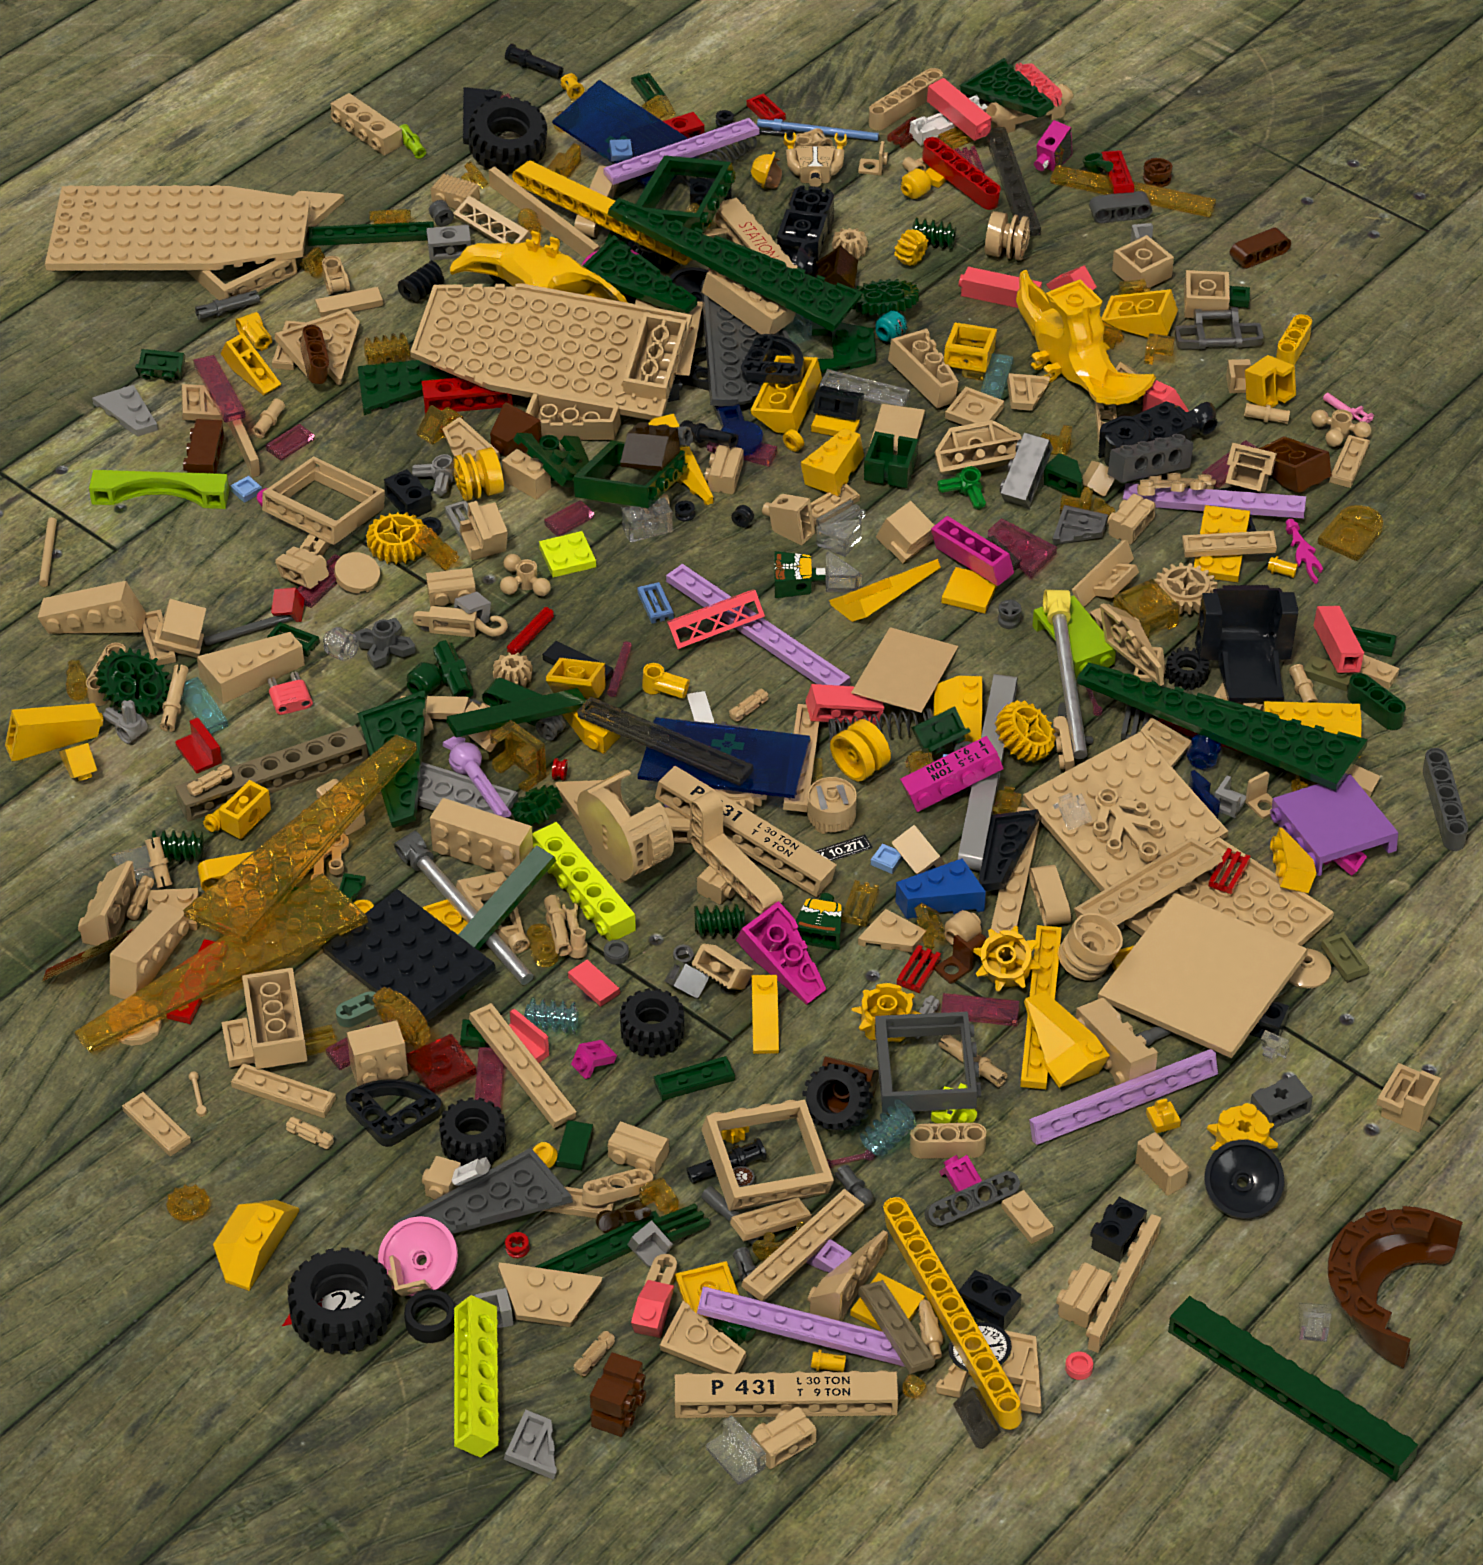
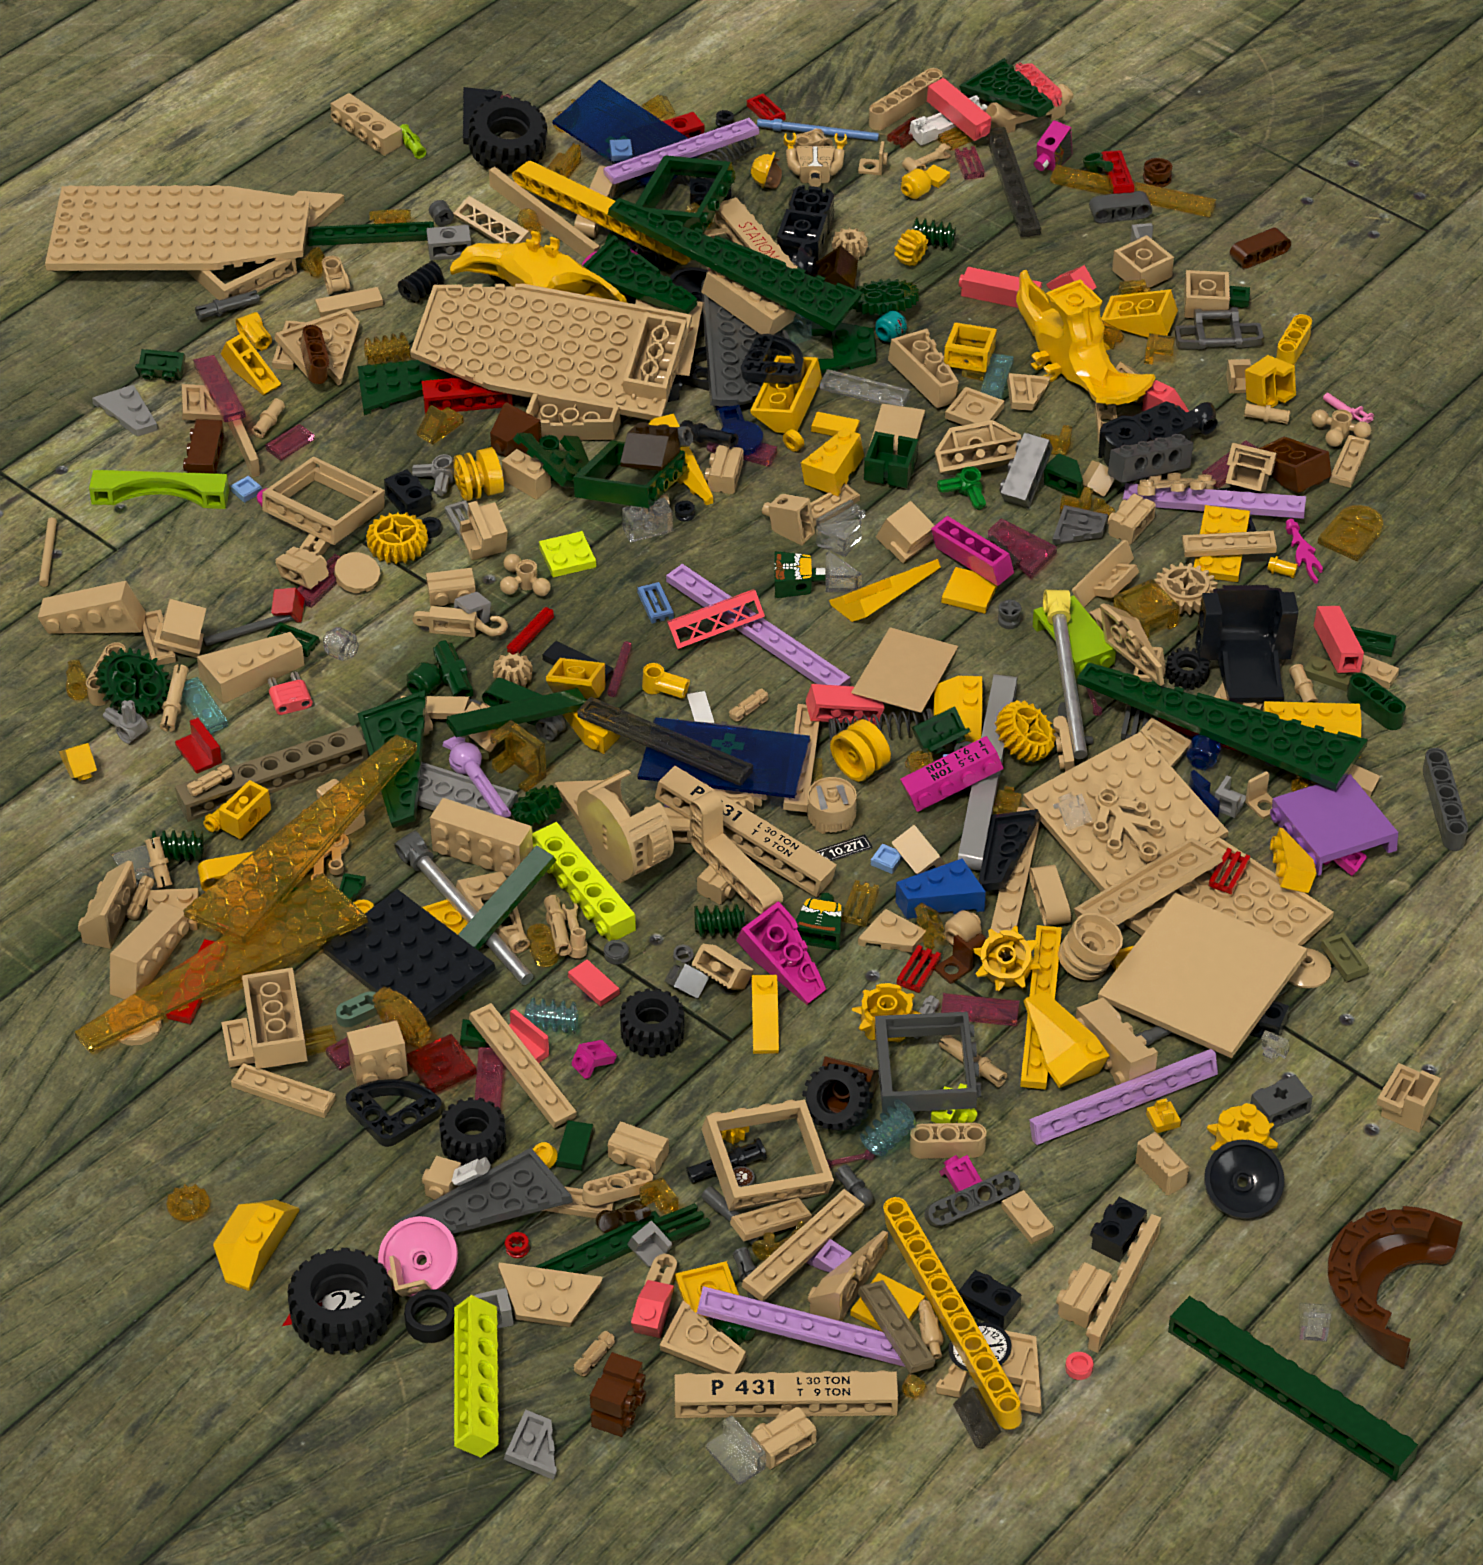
yellow slope [5,703,103,761] -> none
clear yellow sticker [41,929,133,982] -> none
tan tile [122,1092,191,1157] -> none
tan hinge [188,1071,207,1117] -> none
tan axle [286,1117,334,1149] -> none
dark grey plant [354,618,415,668] -> none
clear yellow hinge [412,525,459,571] -> none
tan brick [431,174,480,213] -> none
tan wing [442,417,500,461] -> none
clear yellow tile [461,161,489,188] -> none
black pin [505,43,564,78] -> none
clear pink tile [544,500,594,537] -> none
red bush [552,758,568,781] -> none
yellow bush [560,73,584,100] -> none
dark green tile [631,73,666,106] -> none
dark green tile [653,1056,735,1101] -> none
black bush [731,505,754,528] -> none
black hinge [756,128,796,138] -> none
yellow pin [811,1350,846,1372] -> none
black brick [813,386,864,421] -> none
red beam [922,137,1001,210] -> none
tan wheel [985,211,1030,261] -> none

